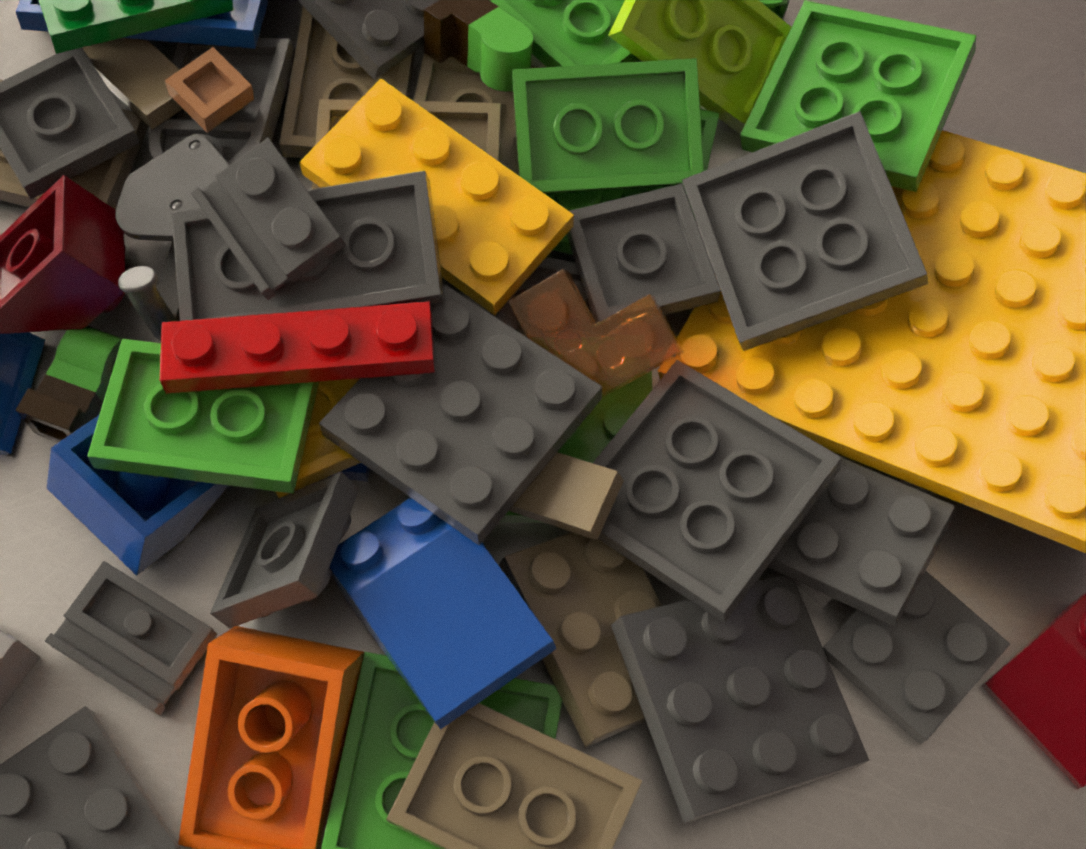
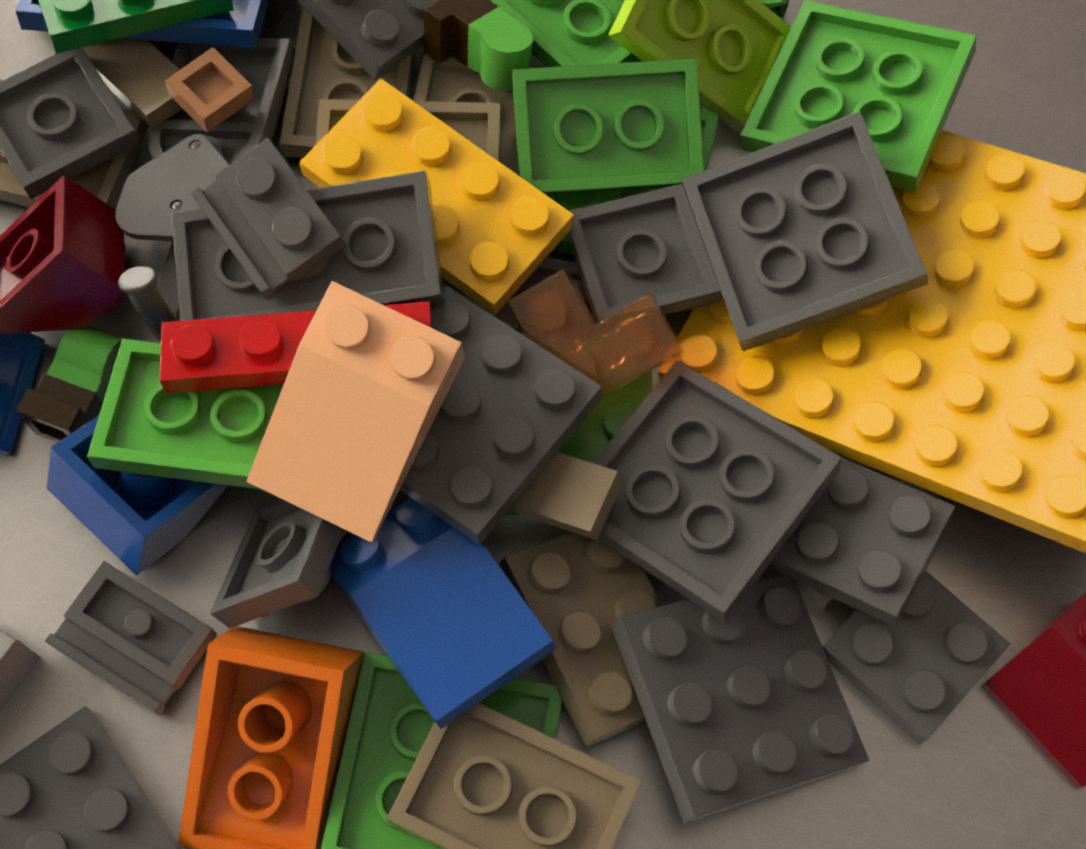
none -> light nougat slope [246,281,465,543]

